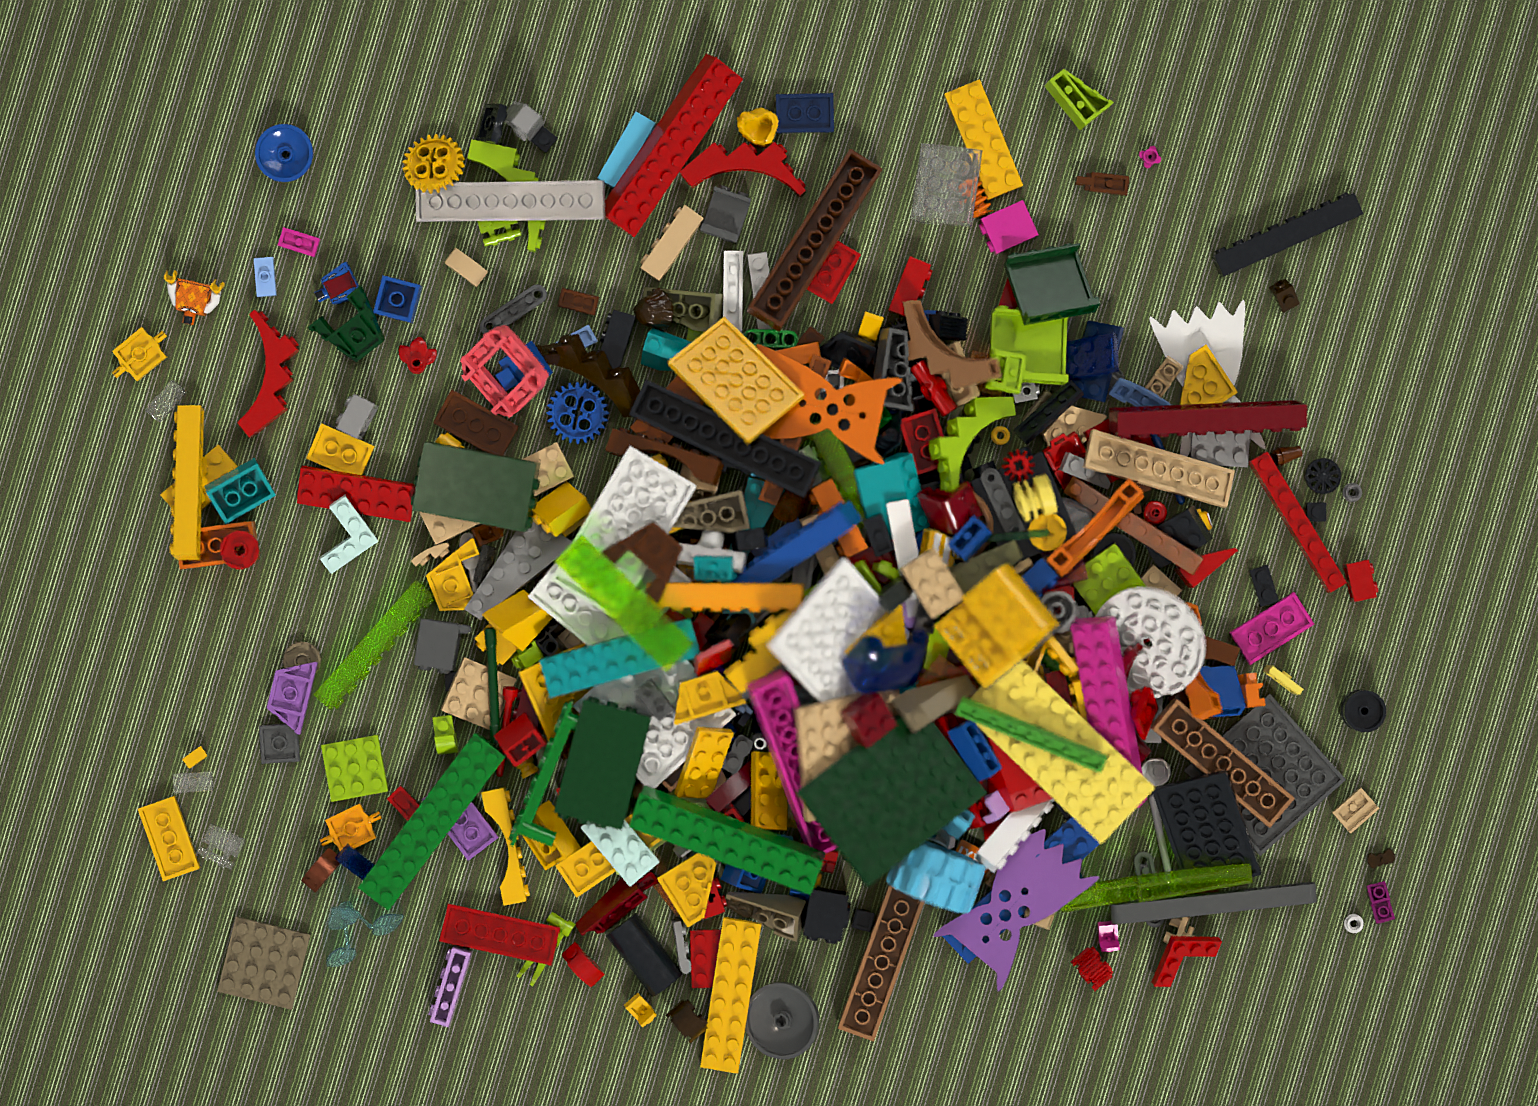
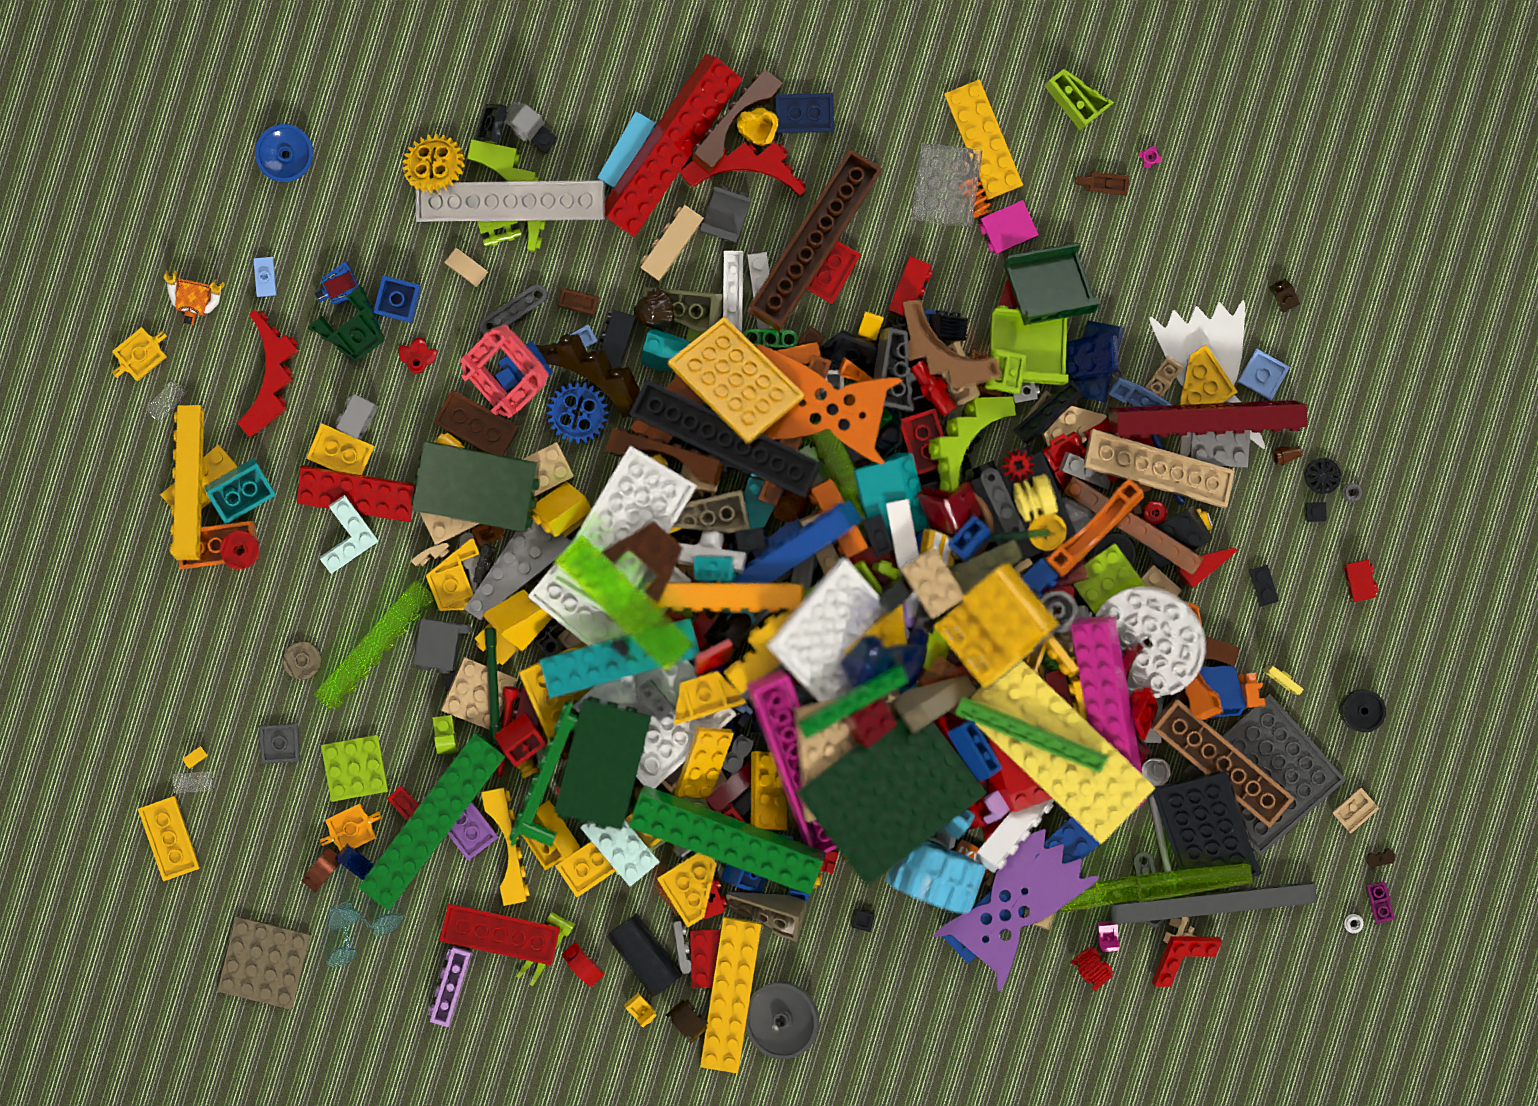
clear plate [197,823,246,870] -> none
medium lavender wing [267,662,318,735] -> none
dark pink plate [278,227,321,257] -> none
lime brick [511,640,544,669] -> none
dark red wedge [576,870,659,935] -> none
white cone [751,733,767,752] -> none
black brick [802,887,851,944] -> none
medium nougat brick [837,884,925,1042] -> none
yellow plate [991,426,1010,445] -> none
black brick [1211,192,1364,278] -> none
dark pink tile [1229,592,1314,665] -> none
red brick [1248,451,1347,593] -> none
none -> black plate [610,638,630,658]
none -> reddish brown arch [692,69,783,173]
none -> green plate [797,664,908,739]
none -> light blue plate [1238,348,1290,401]

